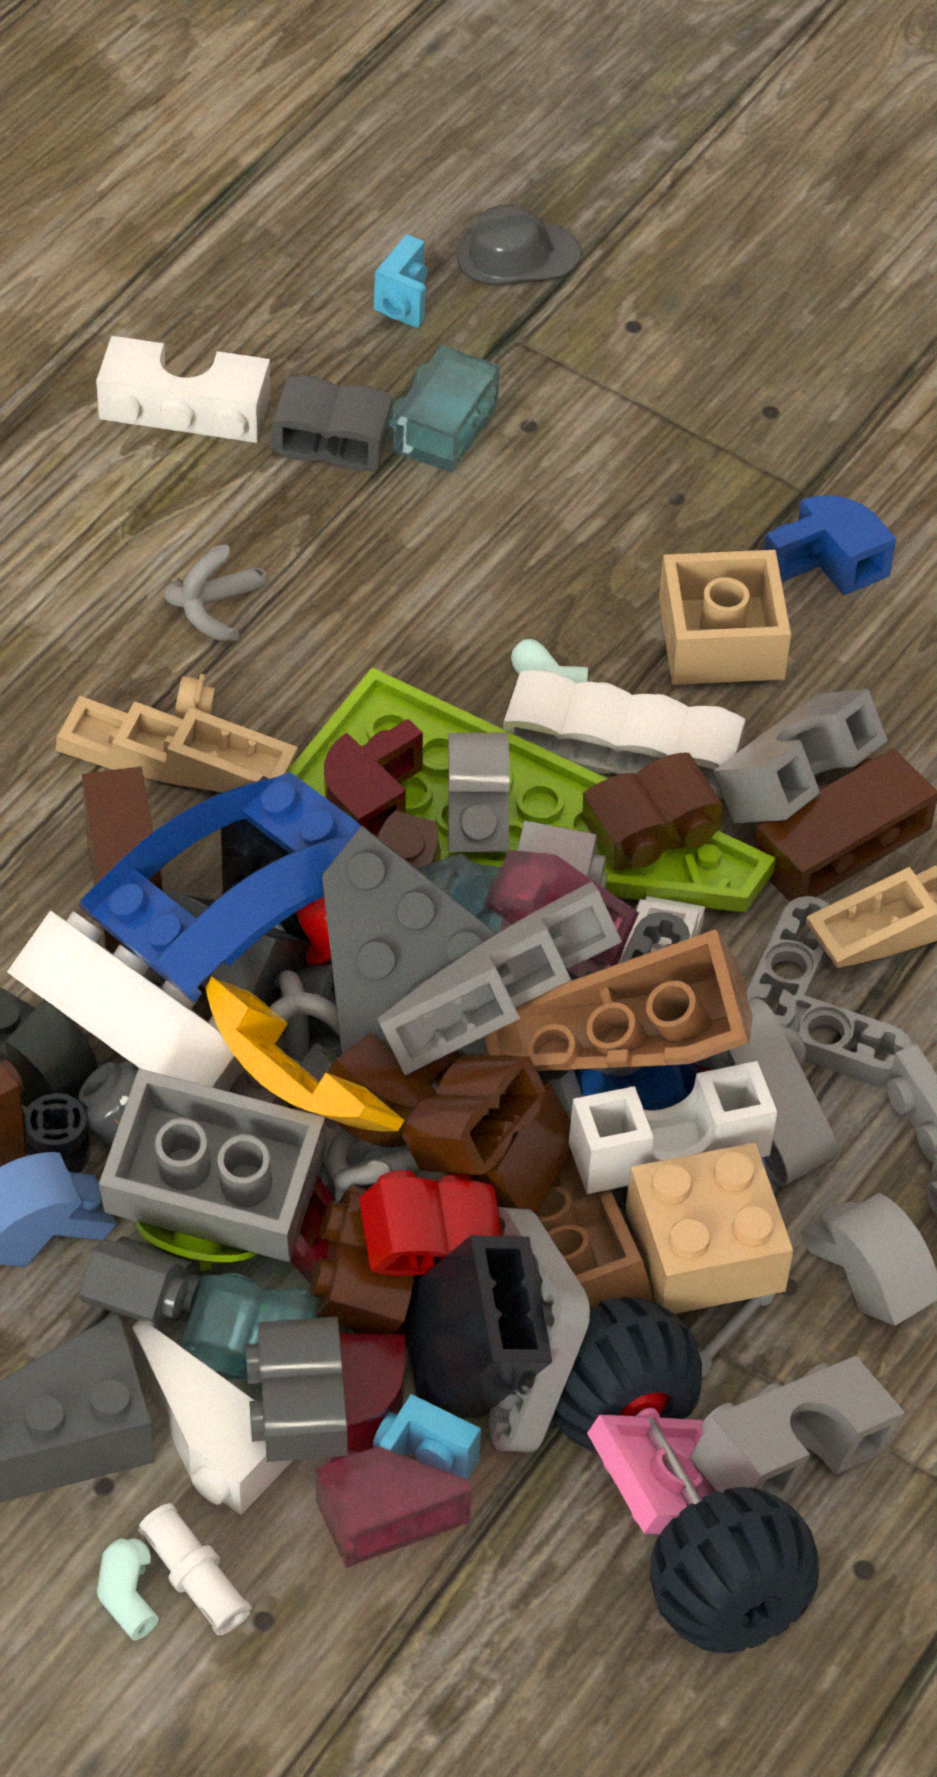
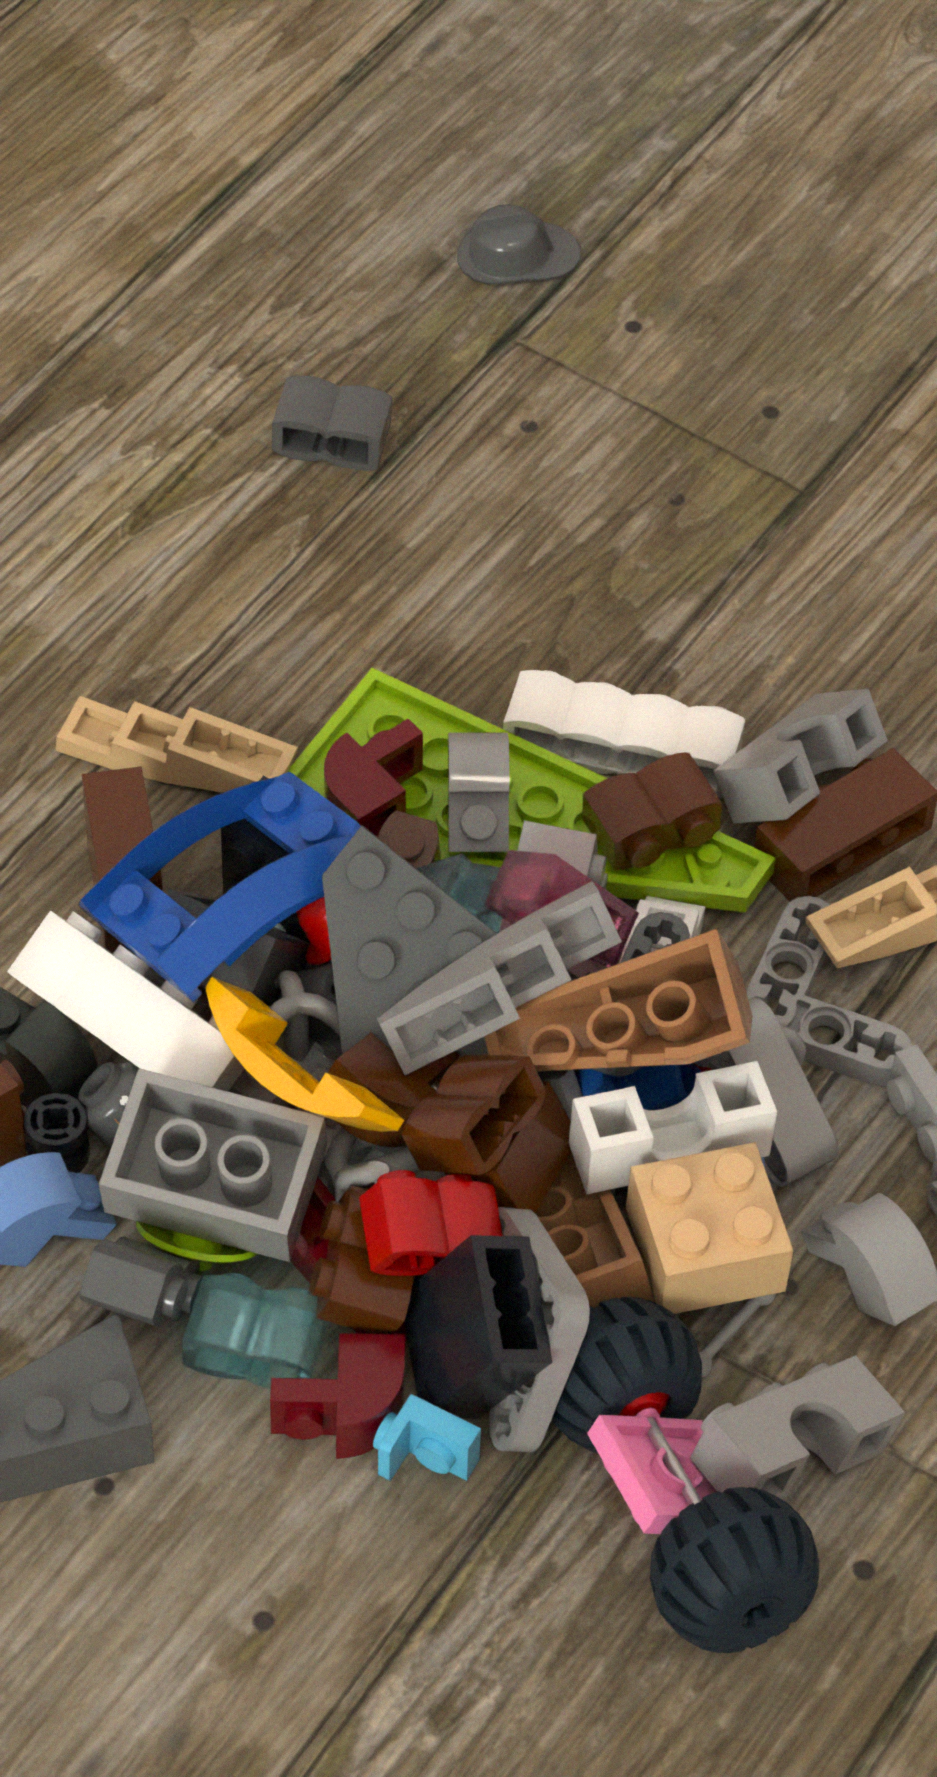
white arch [96,336,271,443] -> none
light aqua arm [97,1538,159,1641] -> none
white slope [132,1320,293,1515] -> none
white pin [138,1503,252,1636] -> none
light grey piece [164,545,267,641] -> none
tan plate [174,673,215,719] -> none
dark grey brick [245,1316,348,1462] -> none
clear pink slope [316,1446,472,1568] -> none
medium azure bracket [373,234,428,328] -> none
clear light blue brick [389,345,500,473] -> none
light aqua arm [511,639,588,683] -> none
tan brick [659,550,791,685] -> none
blue brick [764,495,896,596] -> none

